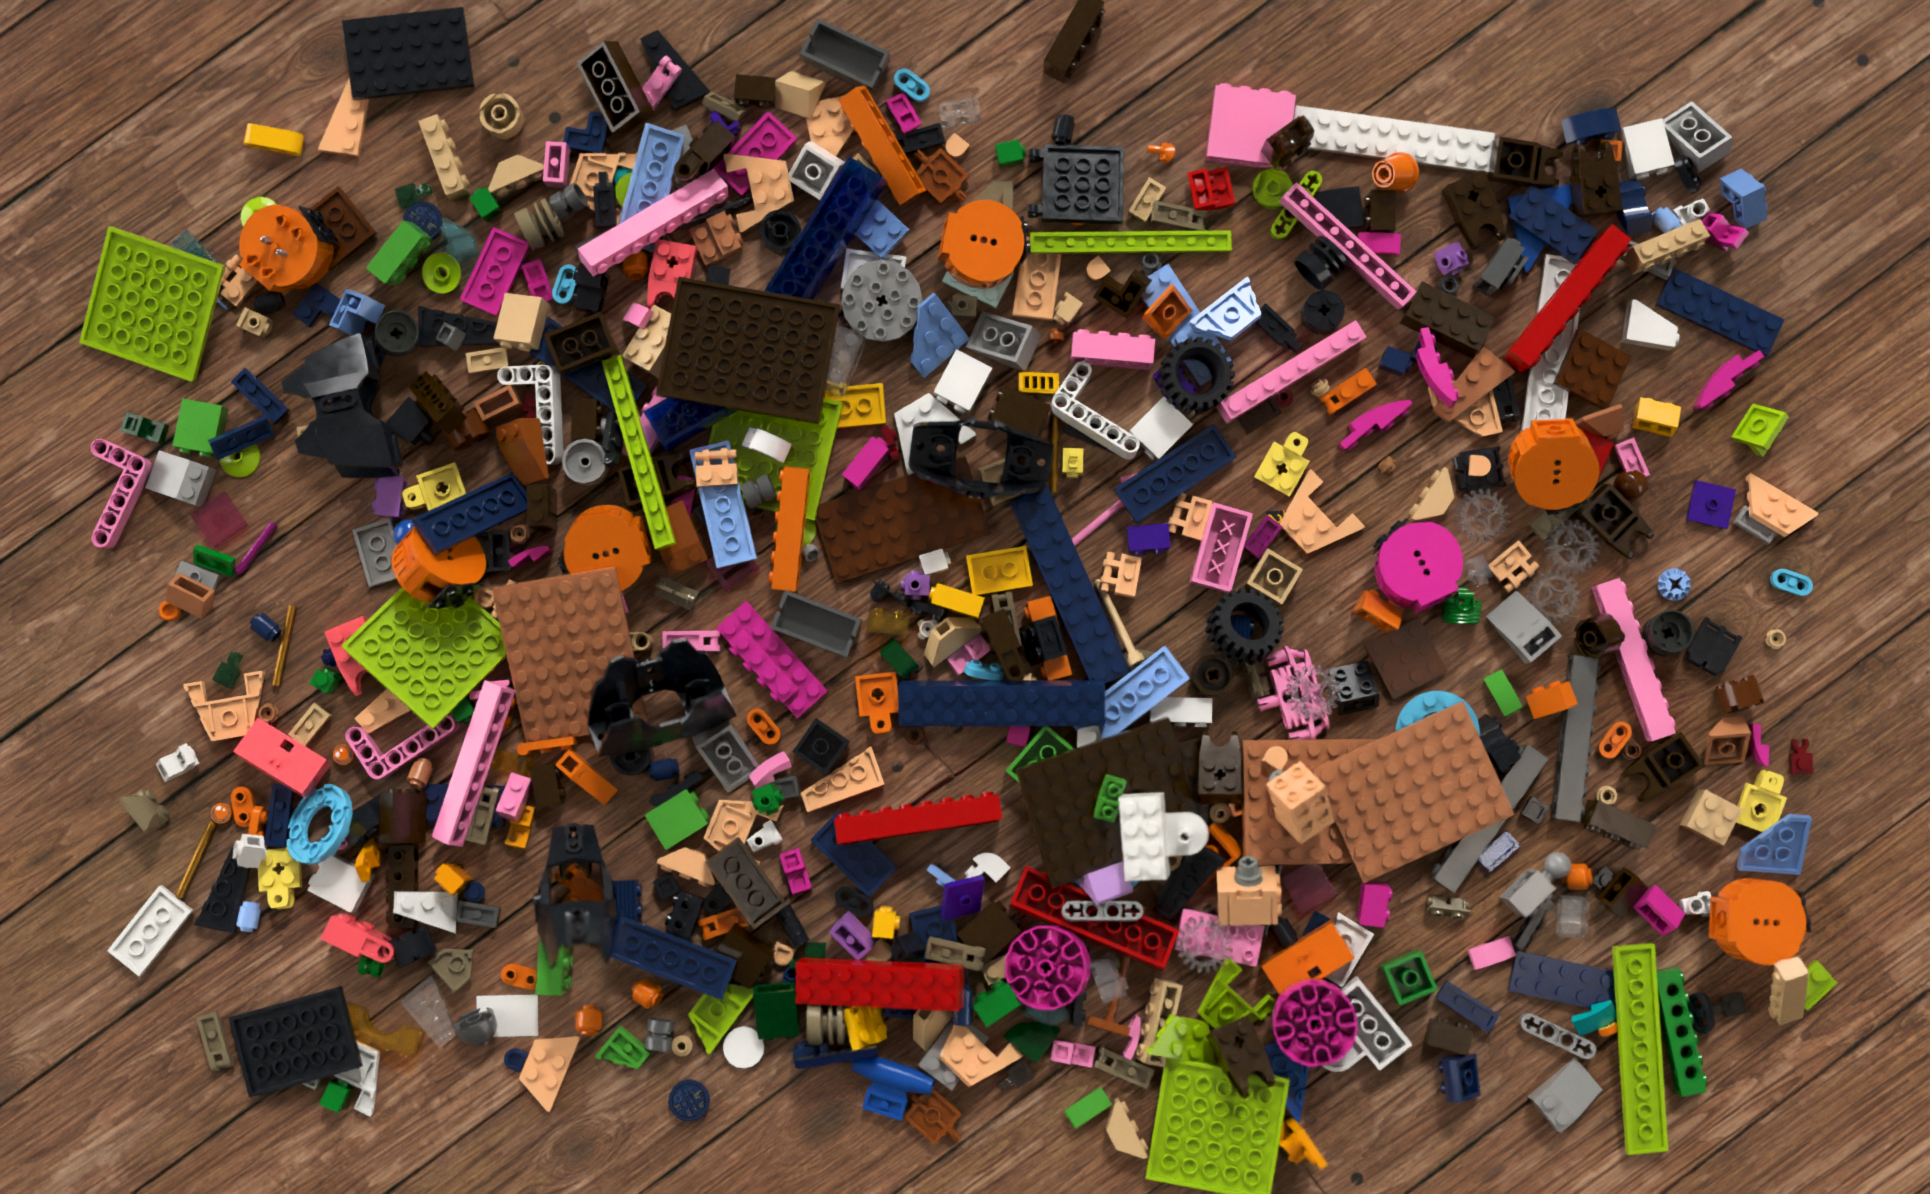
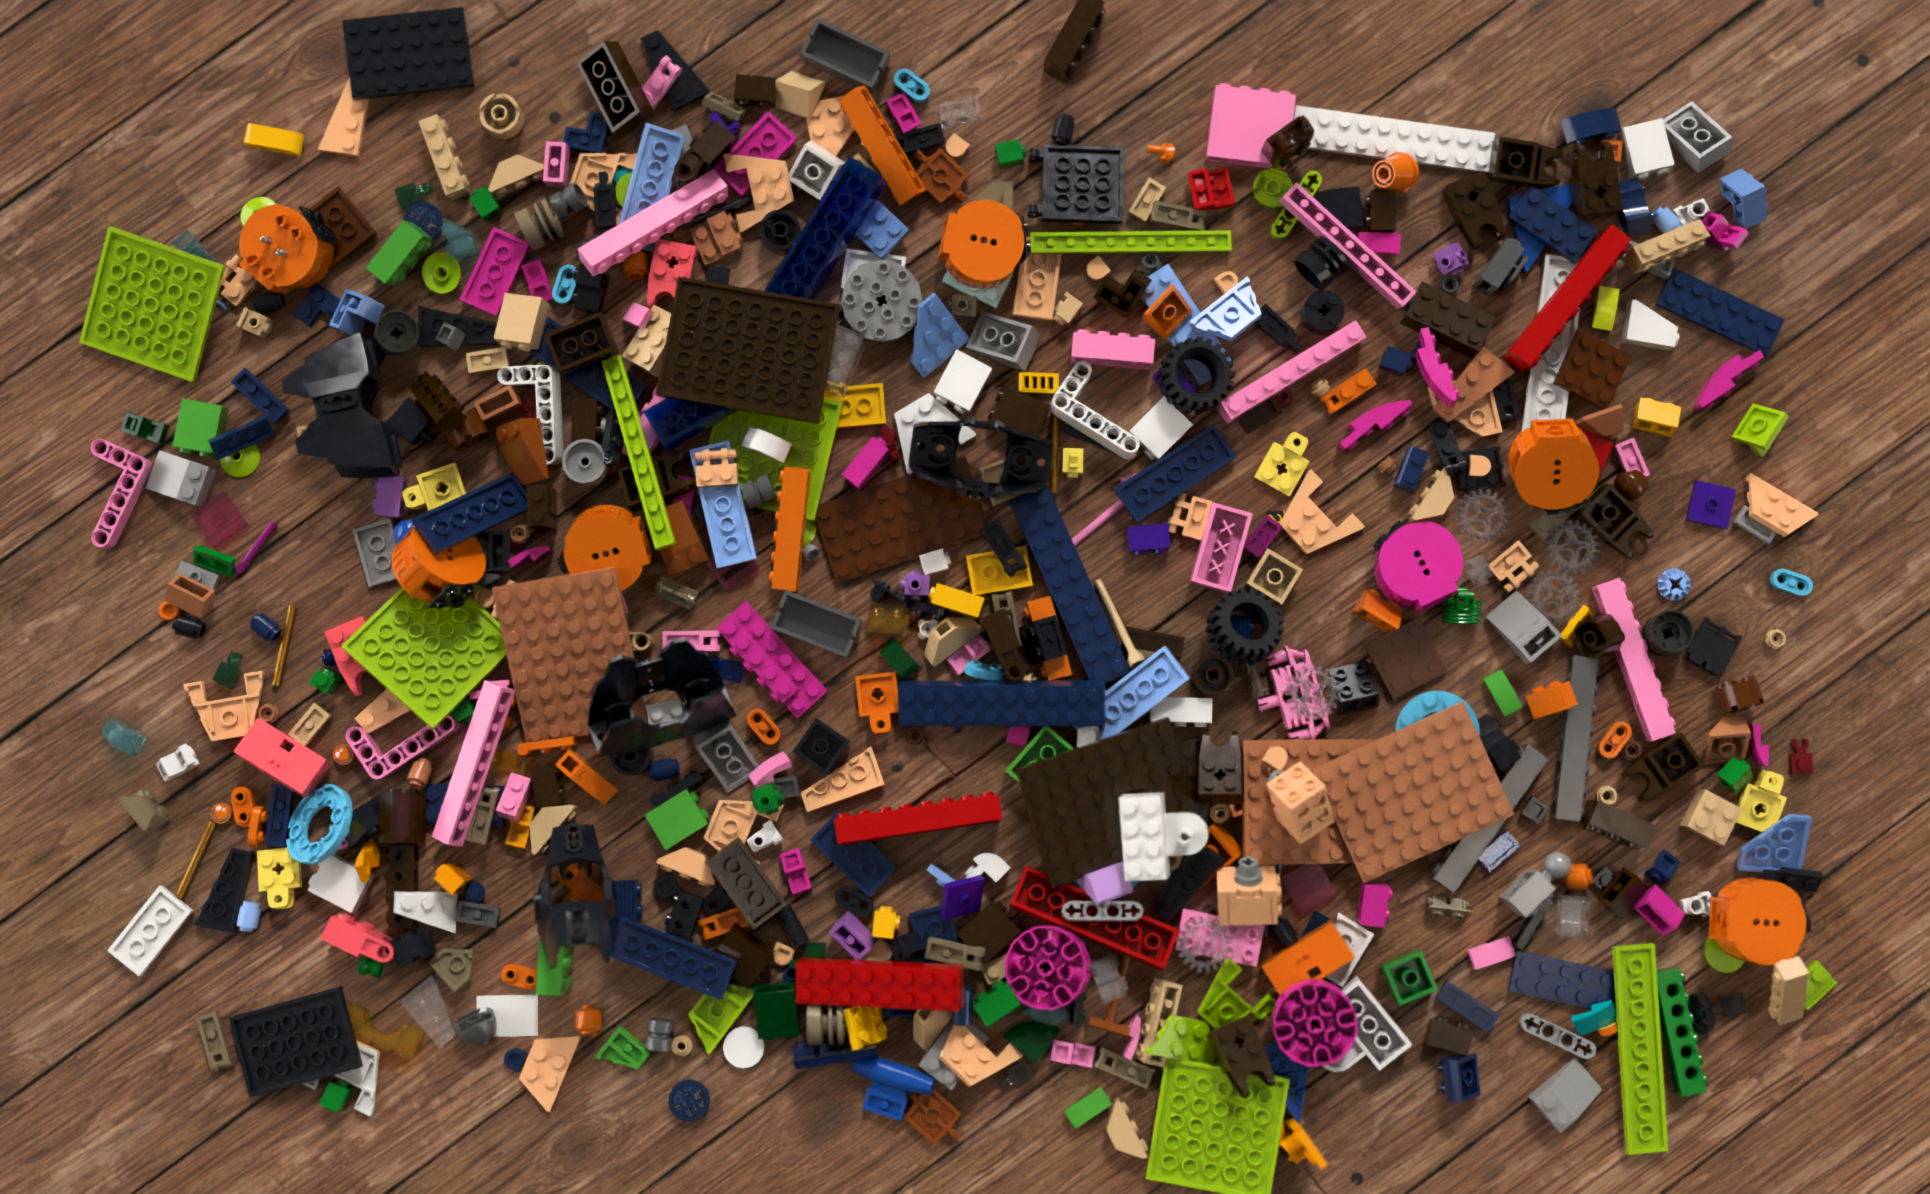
white brick [232,834,266,868] -> none
orange head [631,978,663,1009] -> none
dark orange hinge [1048,328,1064,344] -> none
bright green slope [1094,774,1127,823] -> none
light nougat plate [1100,552,1142,598] -> none
black plate [1674,155,1702,194] -> none
none -> clear light blue slope [101,716,146,756]
none -> black brick [172,615,206,639]
none -> dark grey slope [479,573,504,588]
none -> tan slope [529,804,578,855]
none -> white plate [645,699,686,725]
none -> clear blue tile [708,655,745,684]
none -> black plate [980,519,1027,578]
none -> dark brown plate [1121,626,1185,658]
none -> light nougat tile [1214,271,1238,294]
none -> dark blue brick [1393,446,1430,493]
none -> black plate [1428,420,1467,476]
none -> yellow plate [1560,605,1594,649]
none -> neon yellow slope [1591,286,1619,331]
none -> dark blue bracket [1644,849,1681,886]
none -> lime tile [1703,938,1745,973]
none -> green brick [1717,757,1753,794]
none -> black hinge [1761,867,1824,892]

